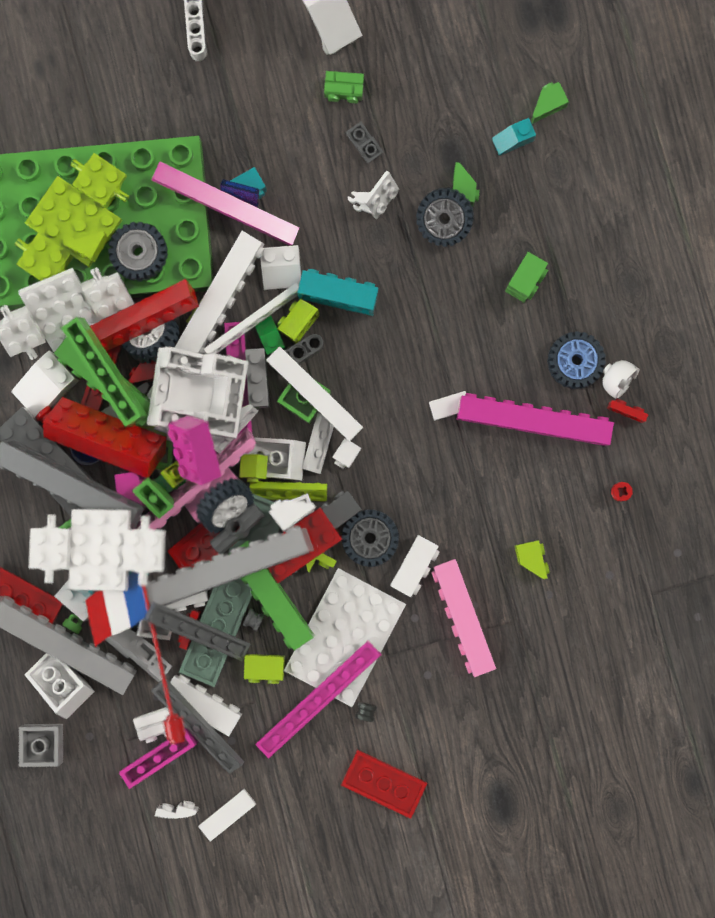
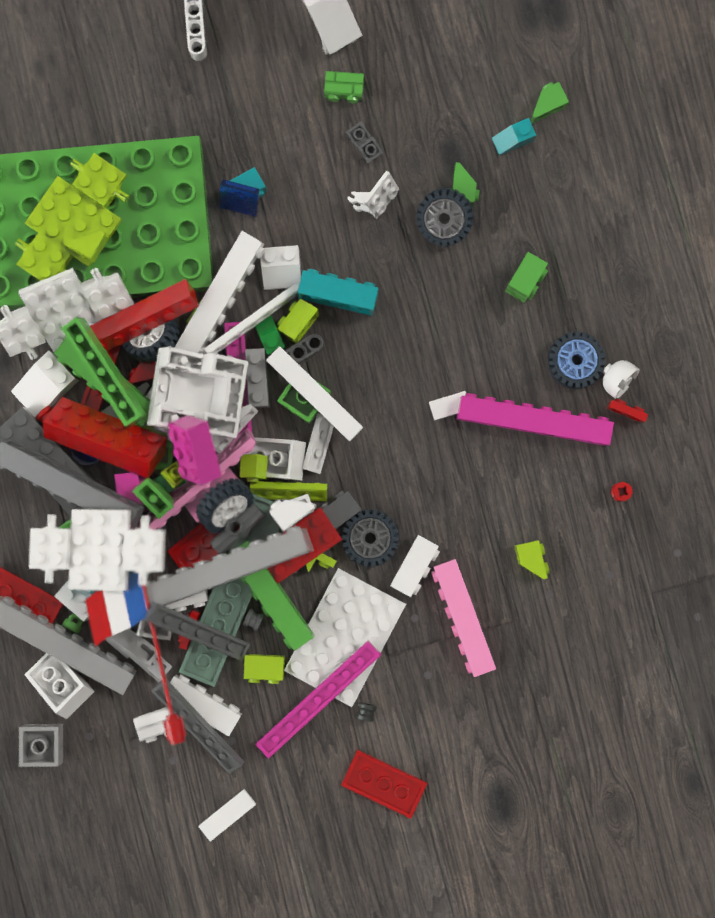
wheel [108,222,168,281] -> none
dark pink brick [119,727,198,789] -> none
tile [151,161,299,246] -> none
white slope [155,801,199,818] -> none
white brick [333,438,361,469] -> none

